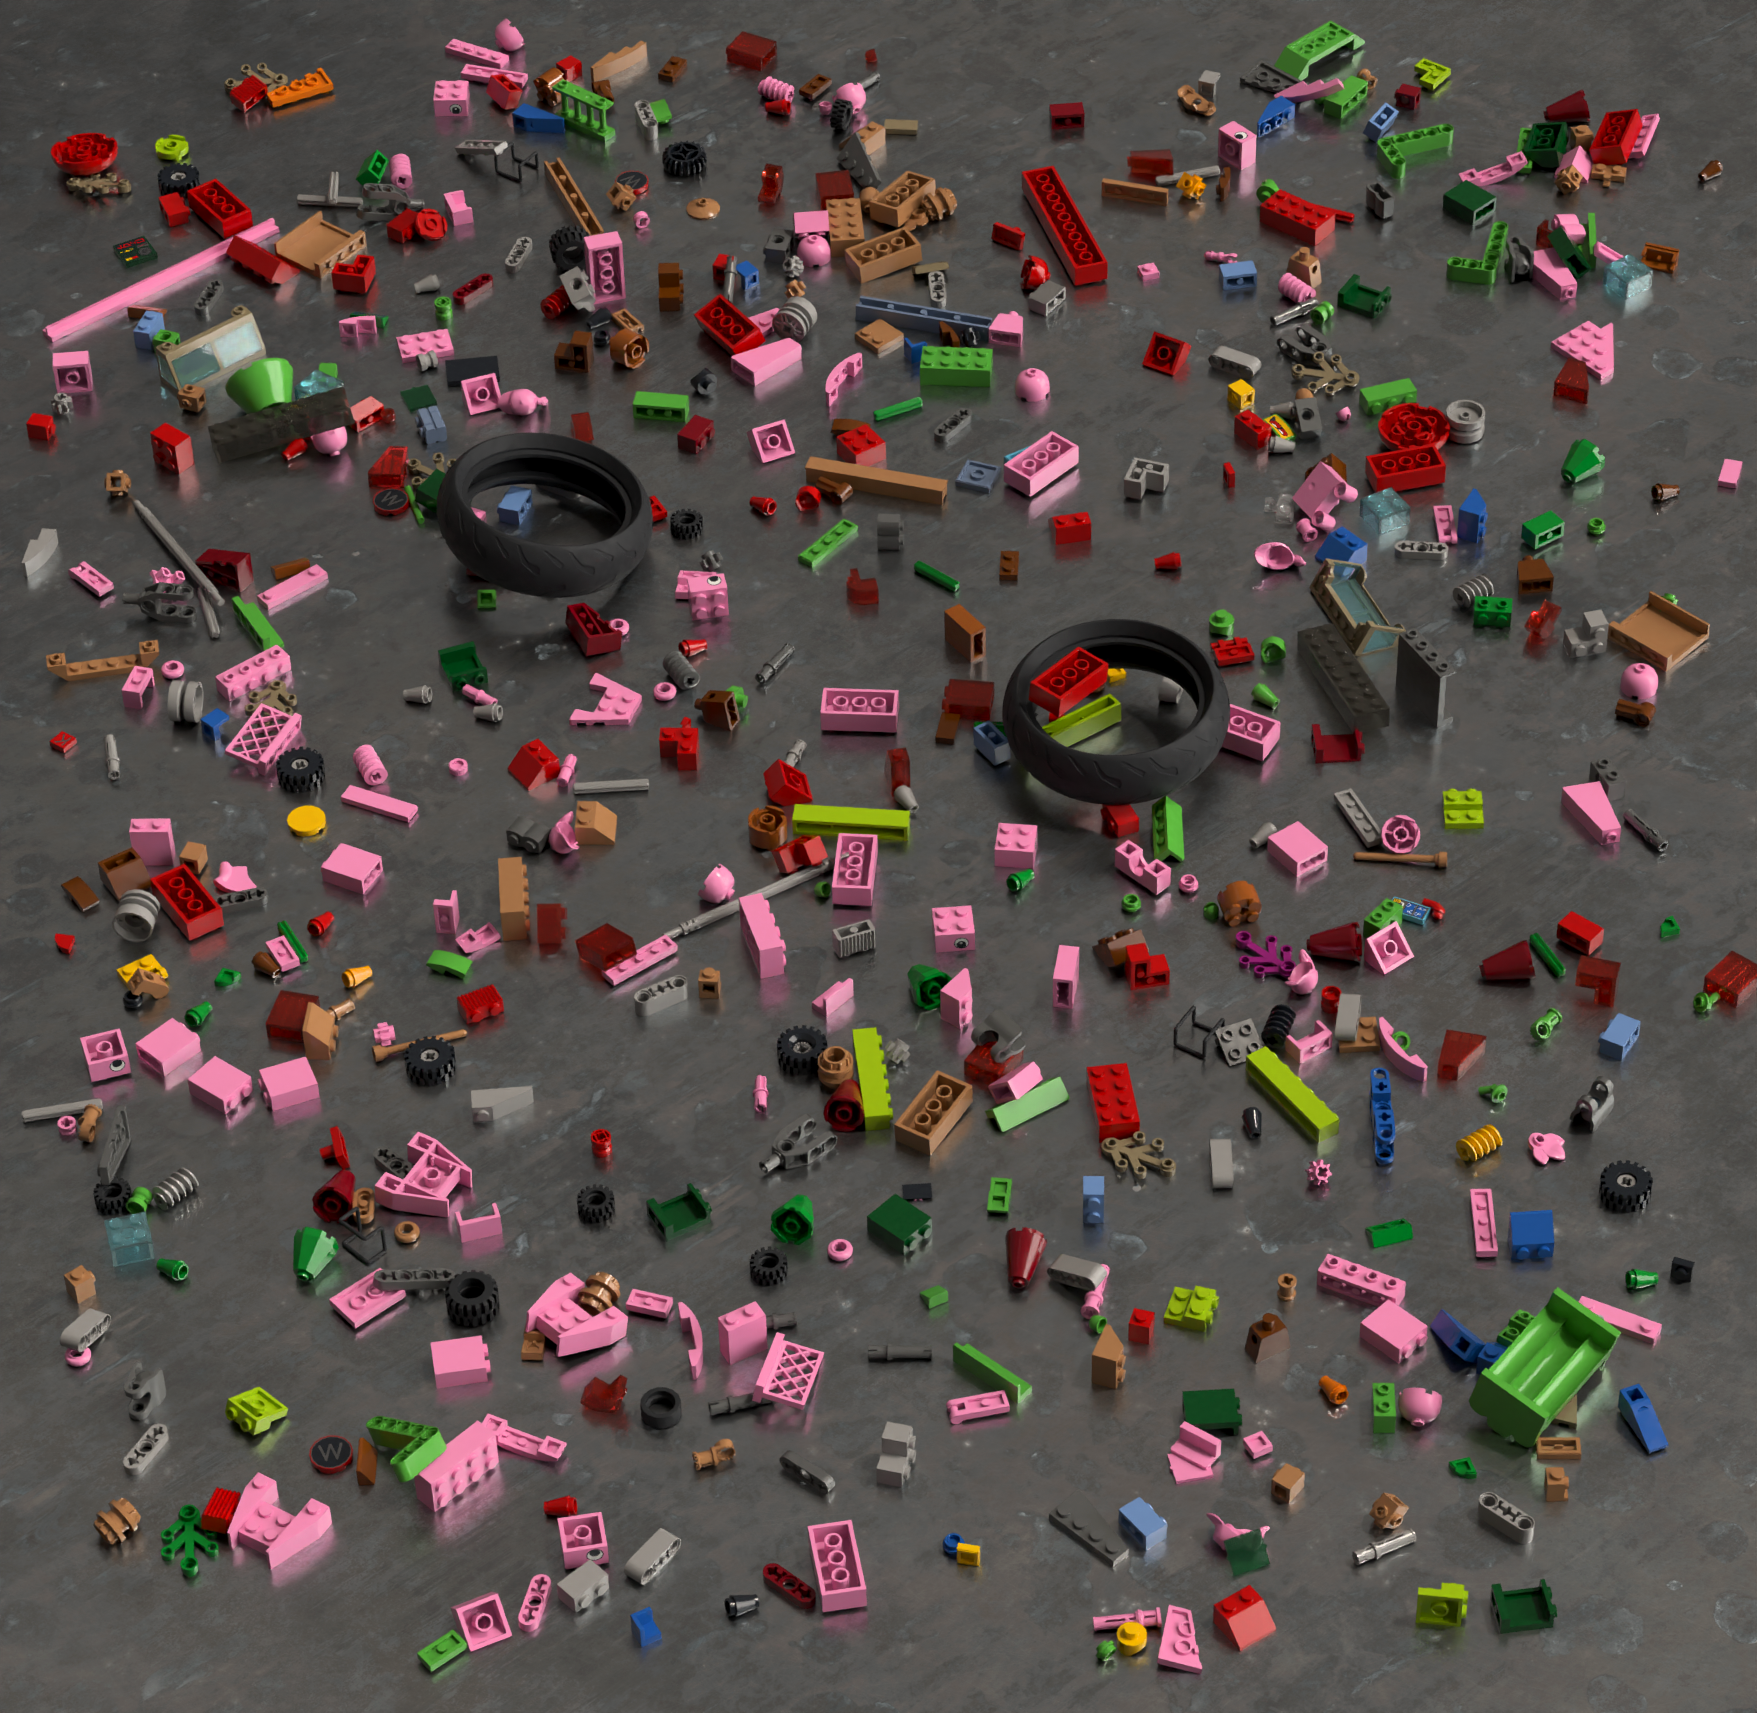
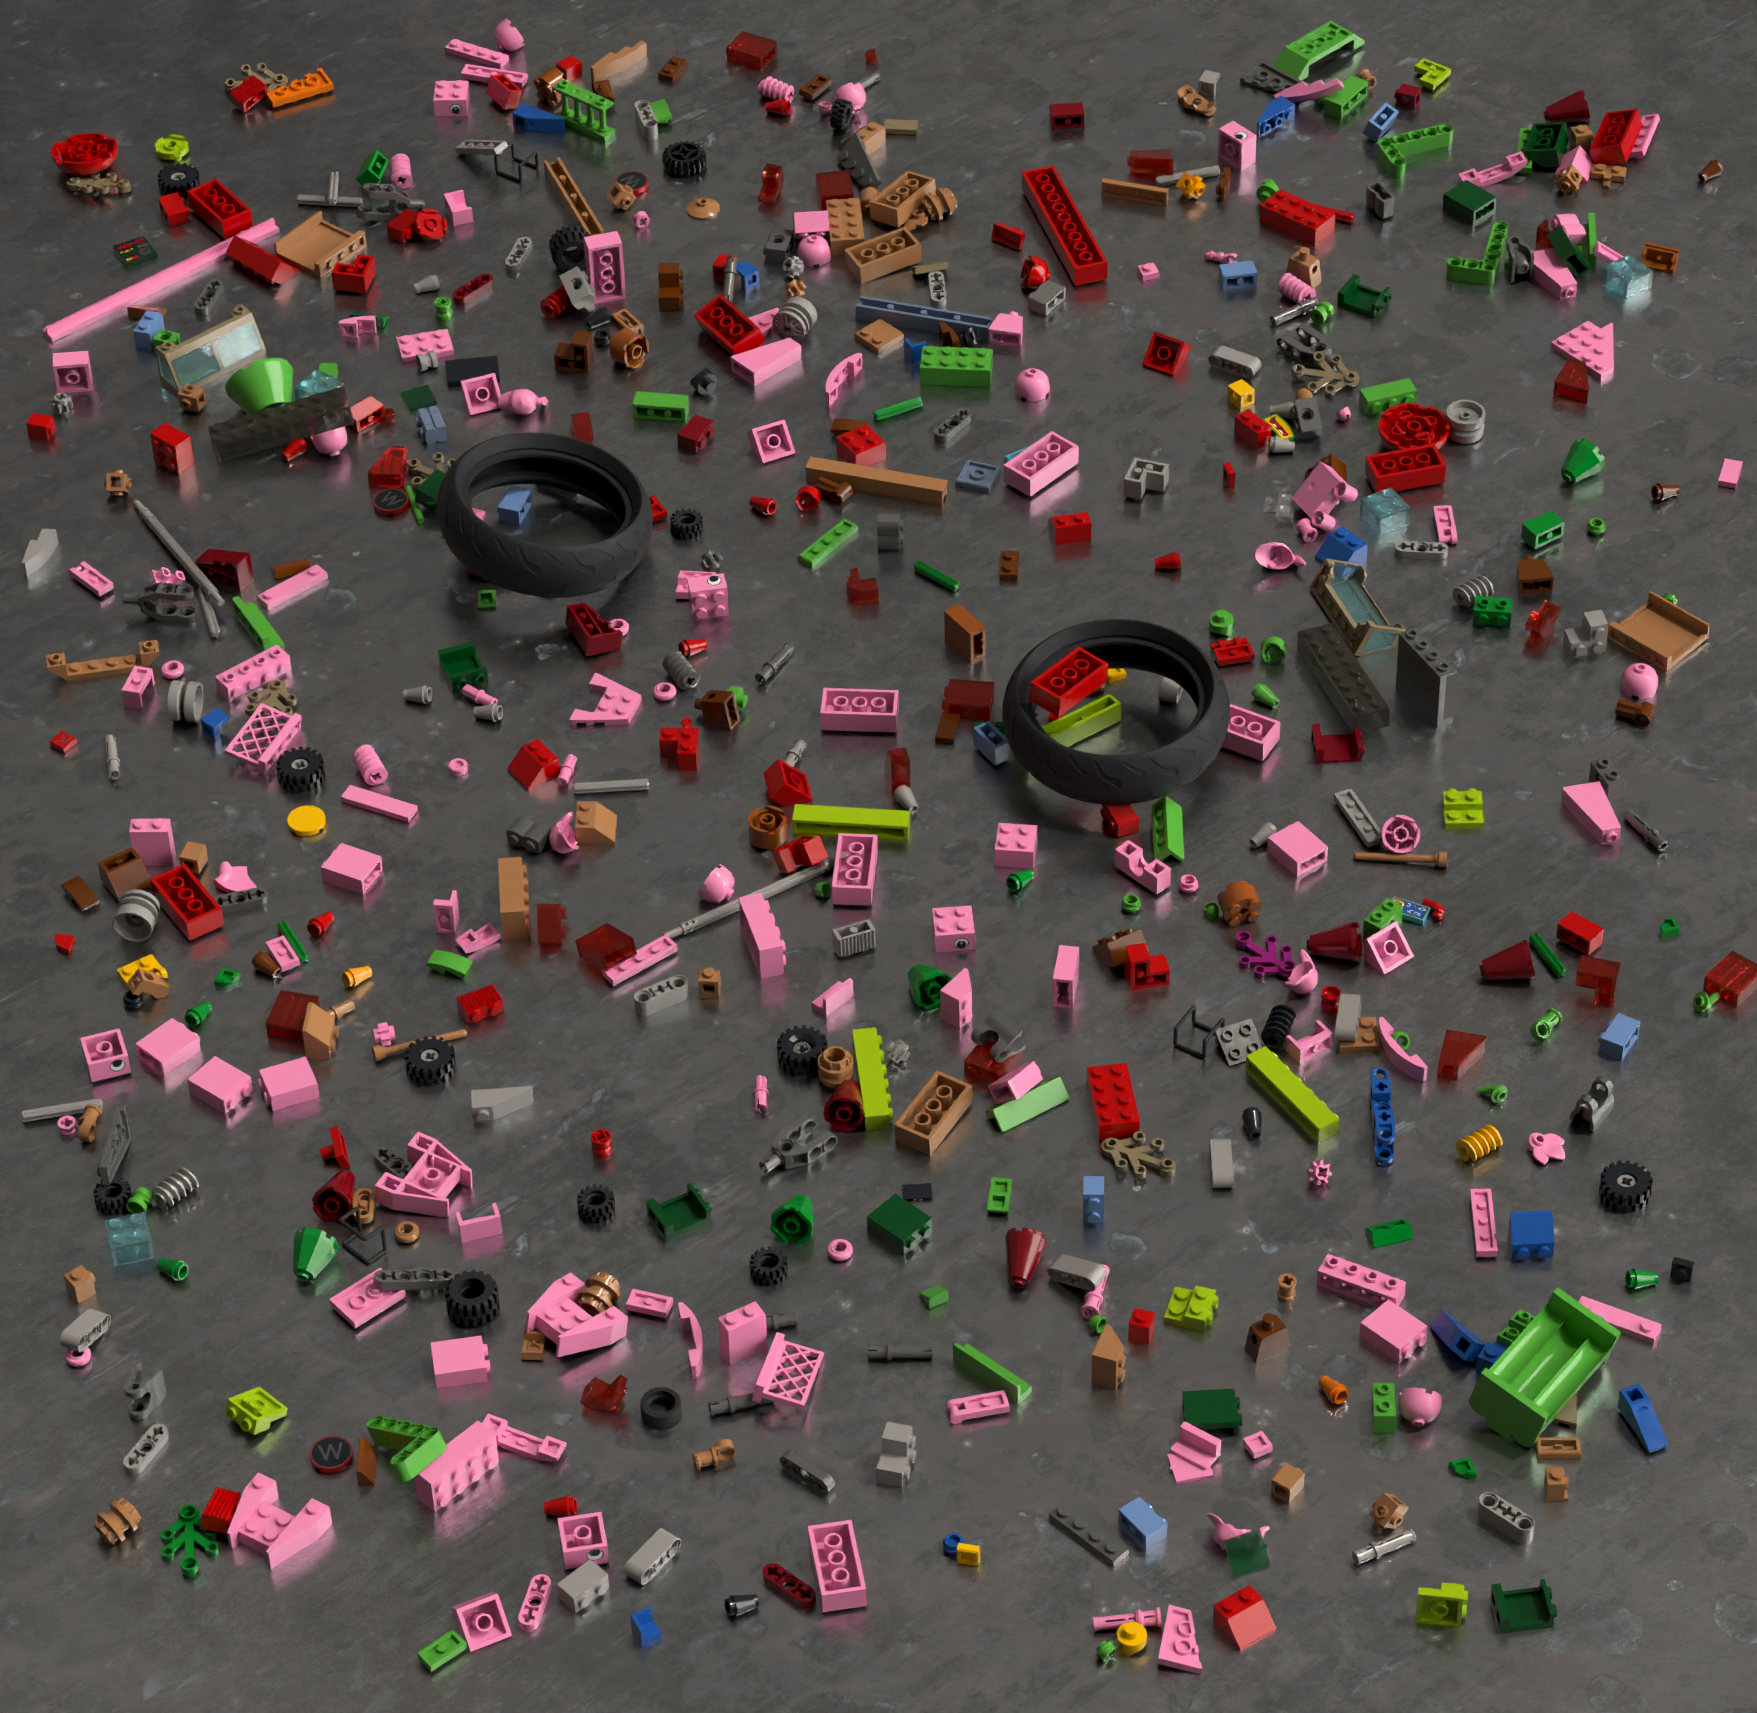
blue slope [1457,488,1488,543] -> none

